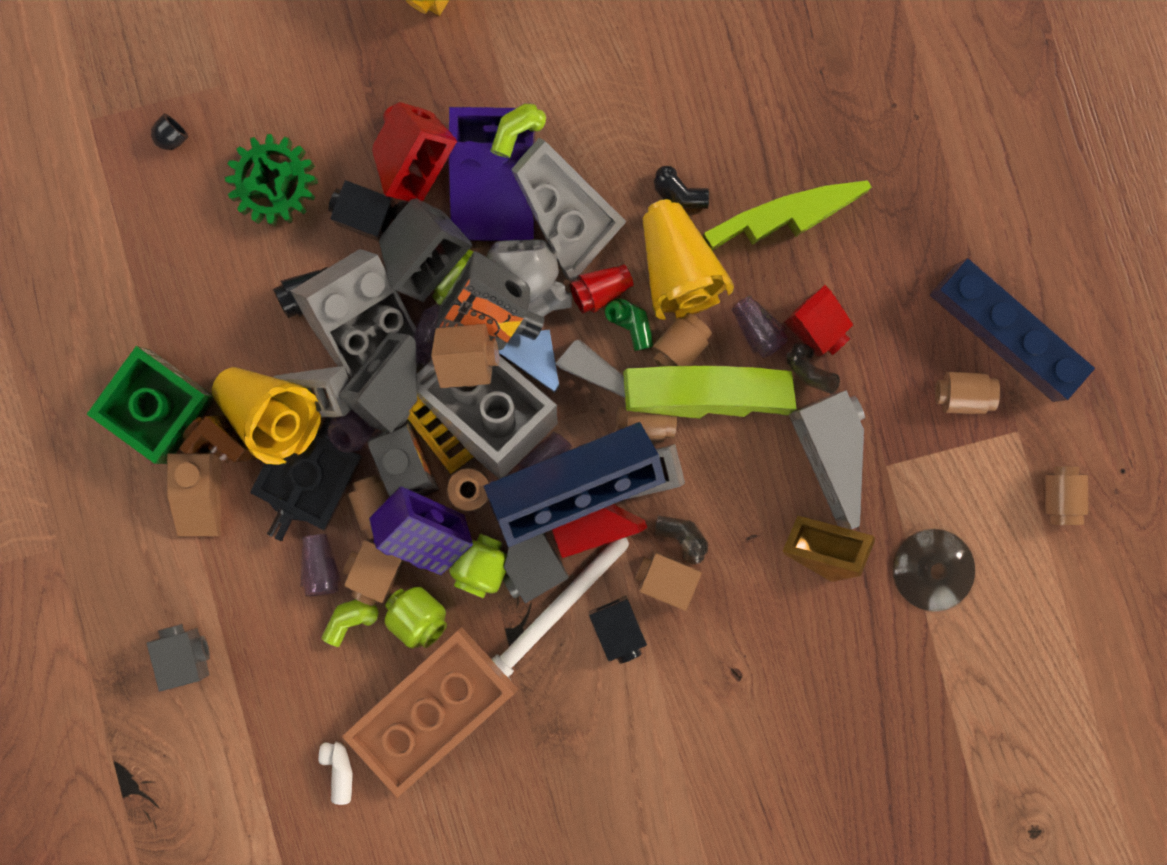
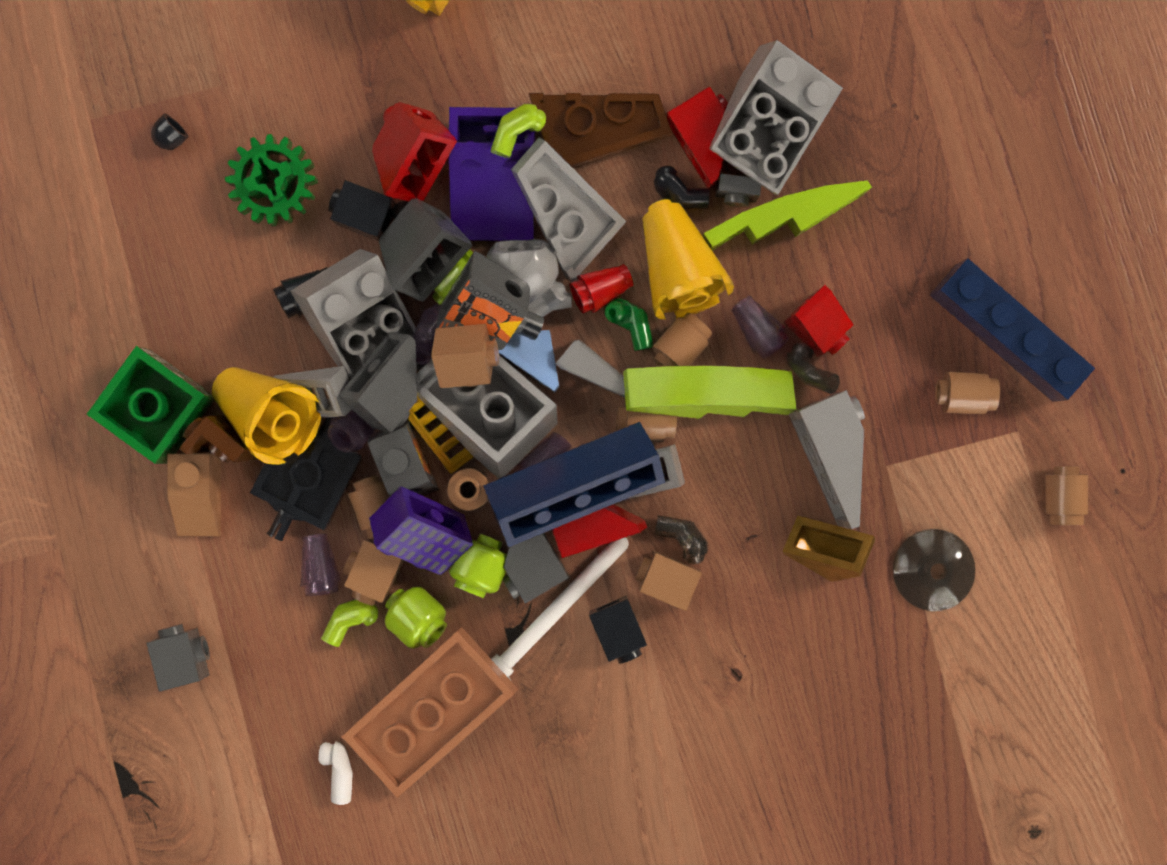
none -> reddish brown wing [528,93,672,168]
none -> red slope [667,86,728,189]
none -> light grey slope [709,40,843,195]
none -> dark grey plate [715,174,761,207]

